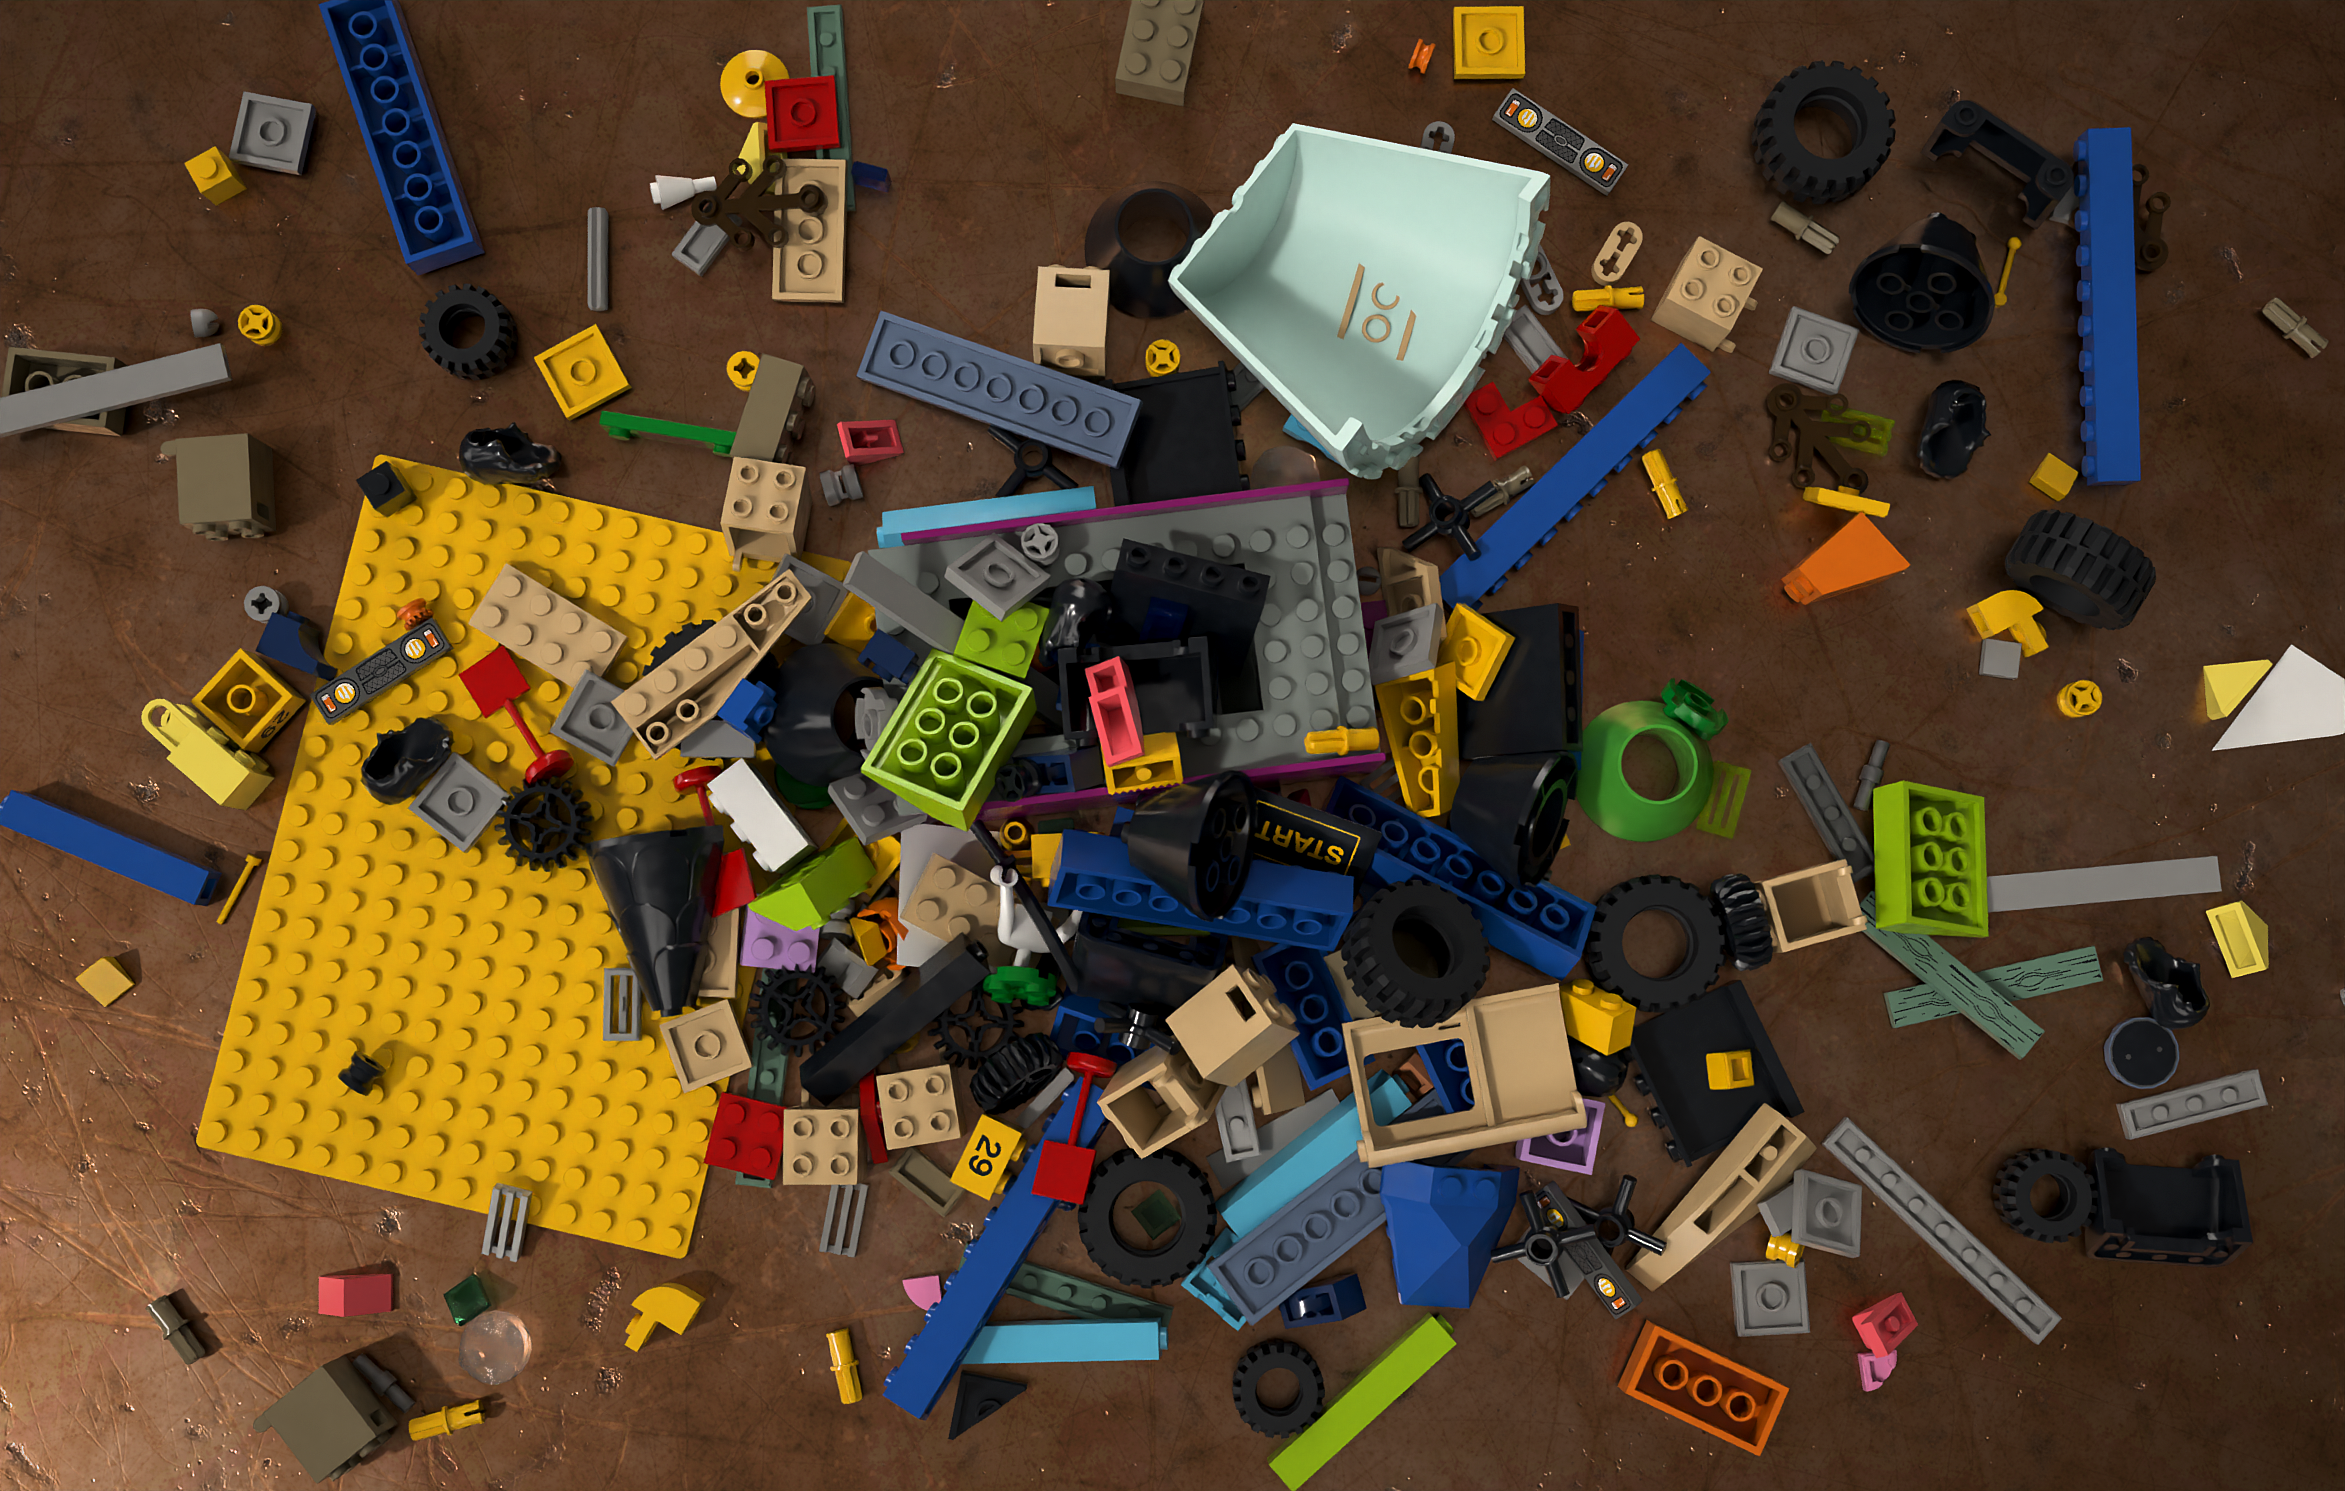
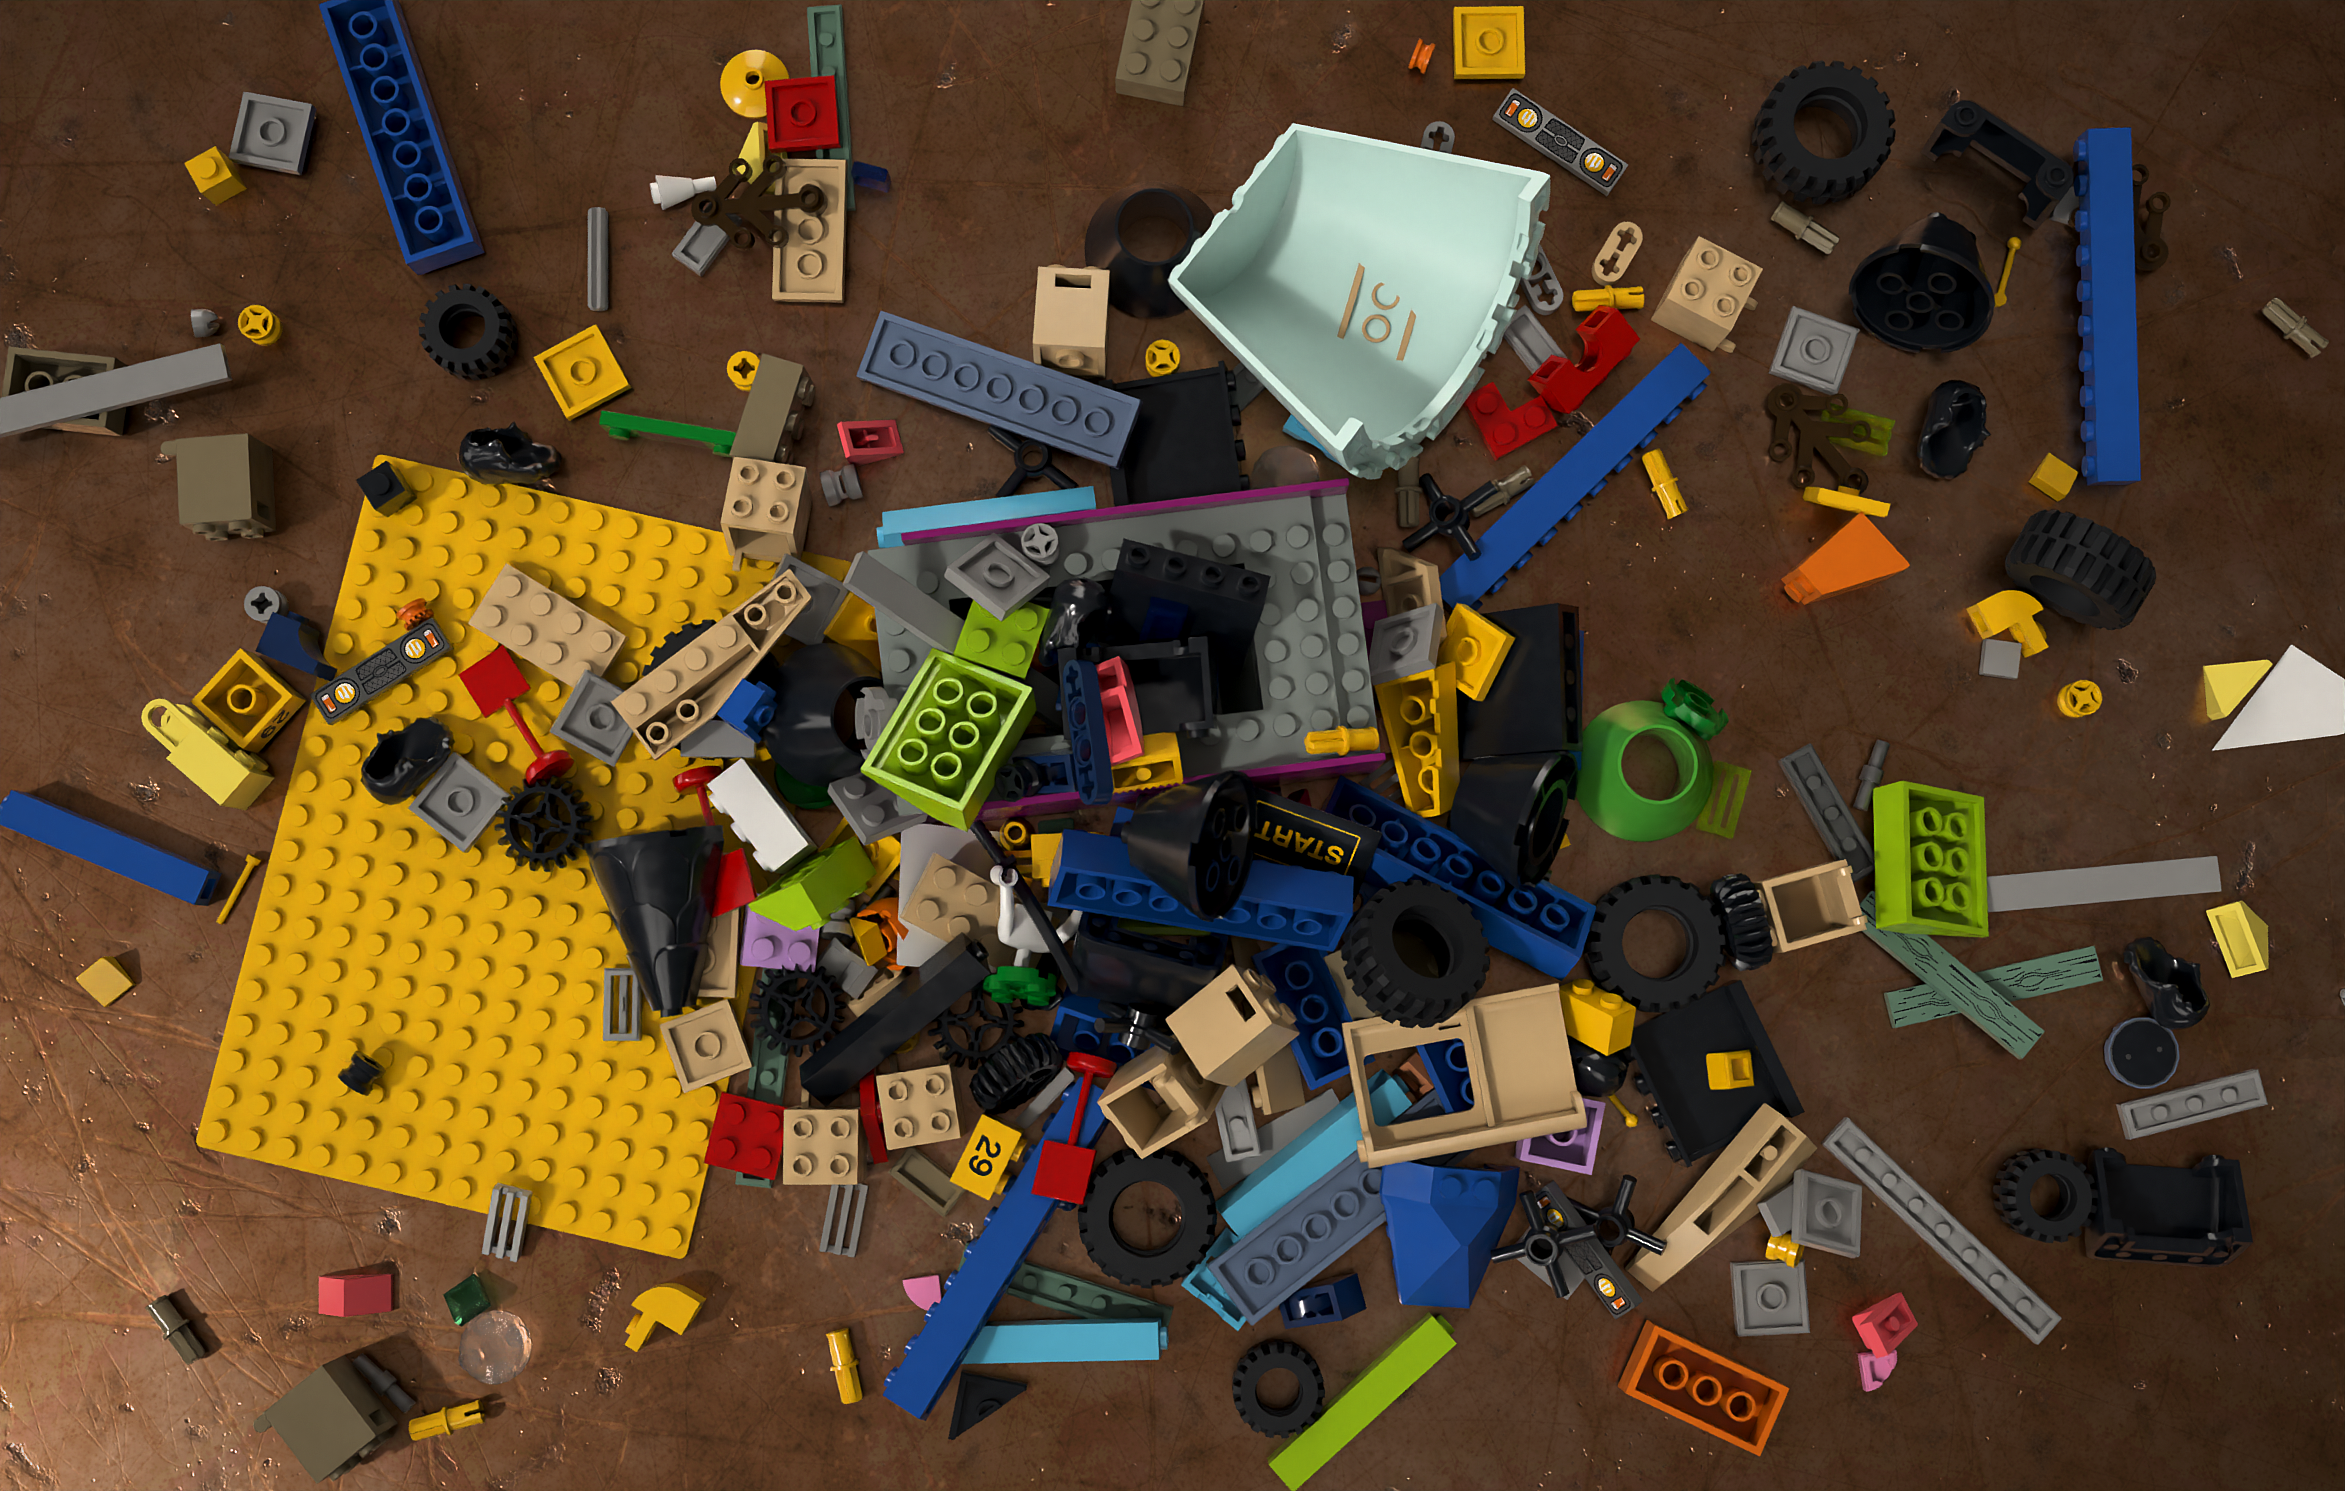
dark blue brick [857,628,920,685] -> none
clear green tile [1131,1189,1182,1240] -> none
none -> dark blue beam [1063,660,1114,805]

